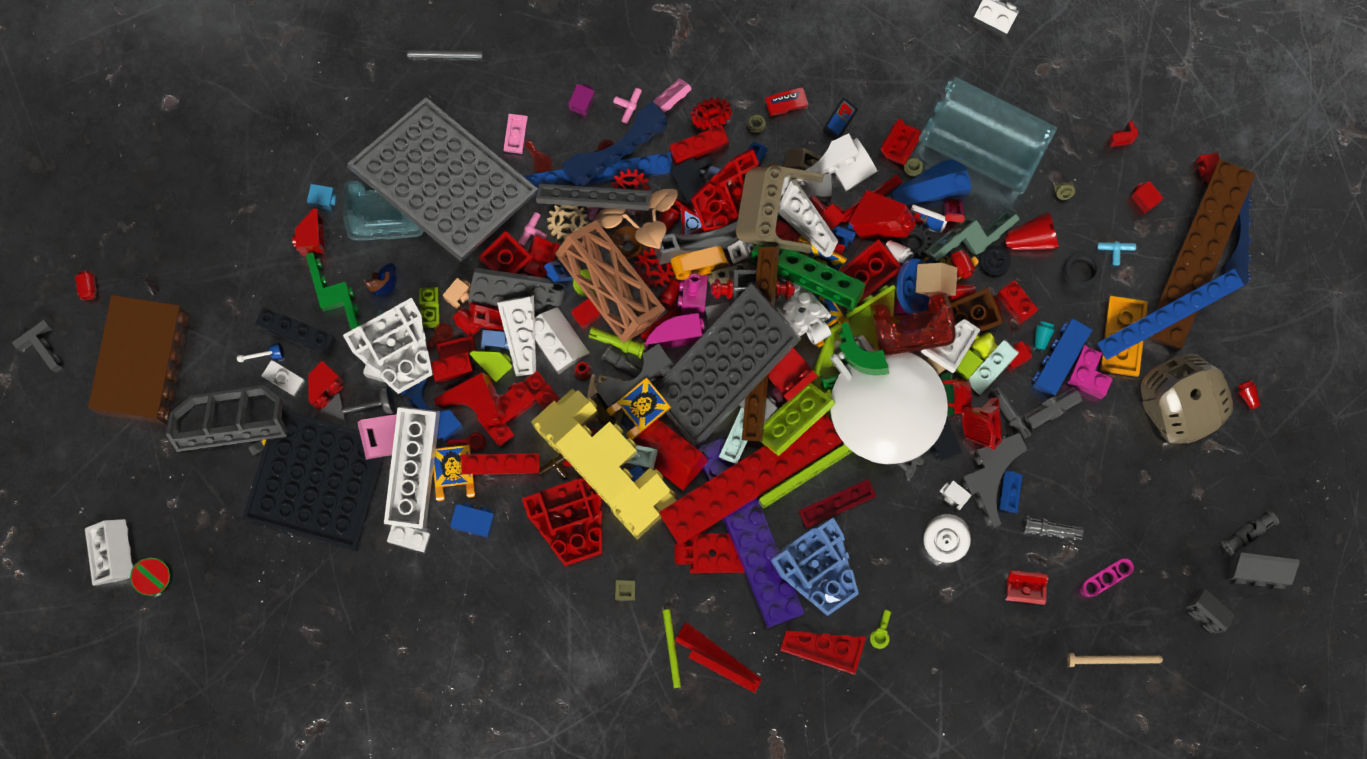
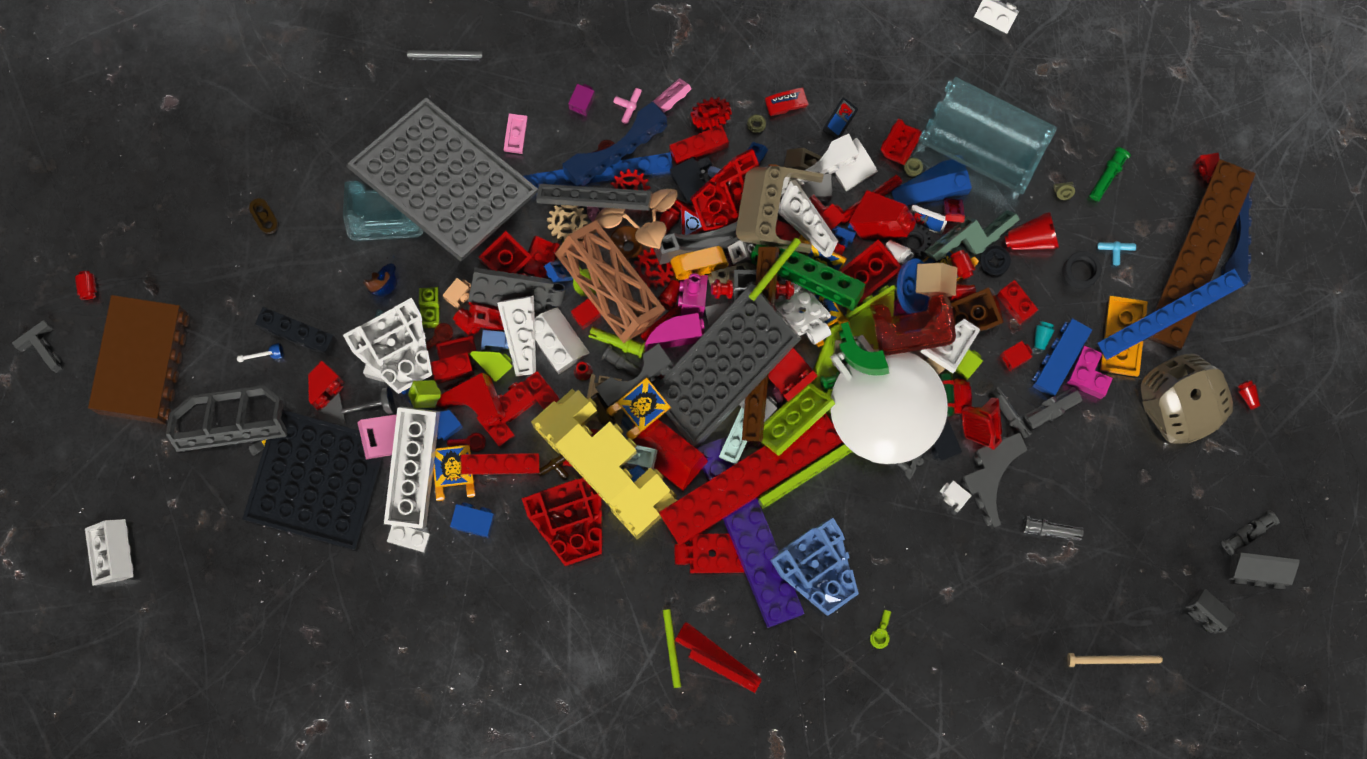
red piece [130,557,170,596] -> none
white plate [262,360,305,397] -> none
red slope [292,208,325,256] -> none
green bracket [306,253,363,330] -> none
dark azure brick [307,184,338,211] -> none
bright pink piece [518,212,547,247] -> none
clear red plate [524,139,552,173] -> none
olive plate [615,580,636,601] -> none
red wing [780,631,866,675] -> none
dark red plate [798,479,877,529] -> none
white wheel [924,514,971,563] -> none
light aqua plate [966,340,1019,395] -> none
neon yellow piece [969,332,998,360] -> none
blue plate [1000,471,1022,513] -> none
red bracket [1006,570,1048,605] -> none
dark pink beam [1080,559,1134,597] -> none
red bracket [1109,121,1138,146] -> none
red brick [1131,181,1164,214] -> none
none -> dark brown plate [249,198,279,234]
none -> lime brick [408,380,441,408]
none -> lime bar [749,238,801,301]
none -> green pin [1089,147,1131,202]

